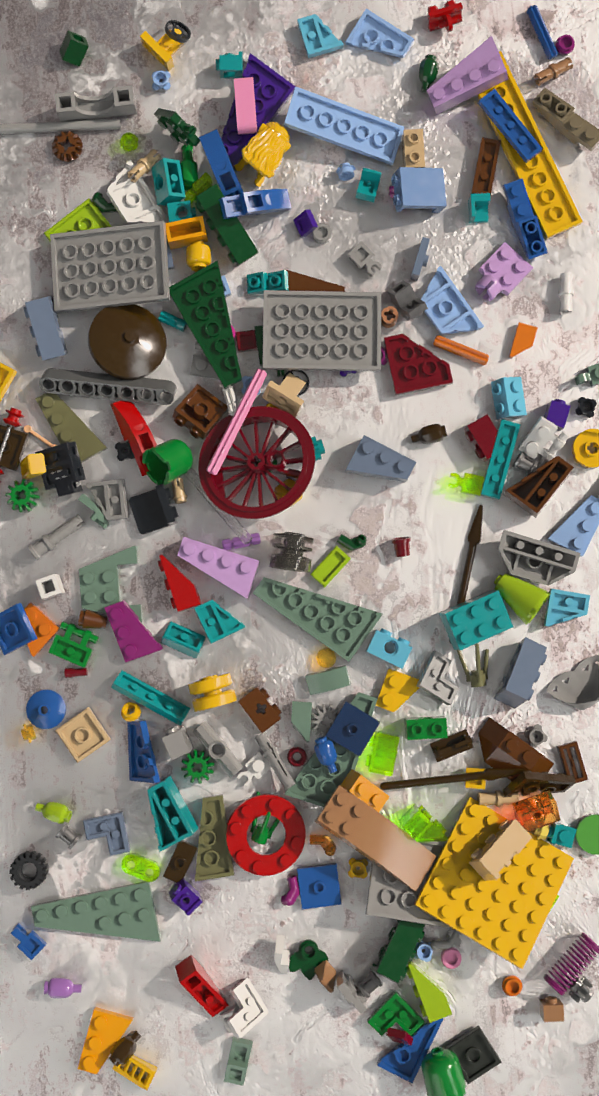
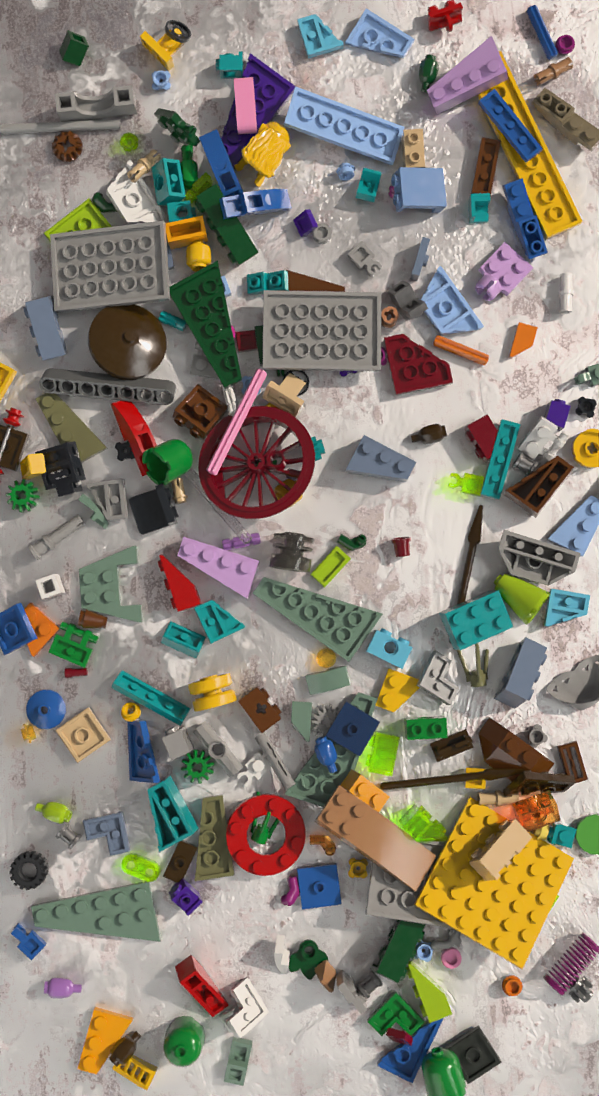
light nougat hinge [24,425,57,447] -> none
magenta wing [104,600,163,663] -> none
dark red plate [287,747,307,767] -> none
medium azure bracket [491,377,527,420] -> none
medium nougat plate [539,996,564,1022] -> none
none -> green cylinder [163,1016,205,1067]

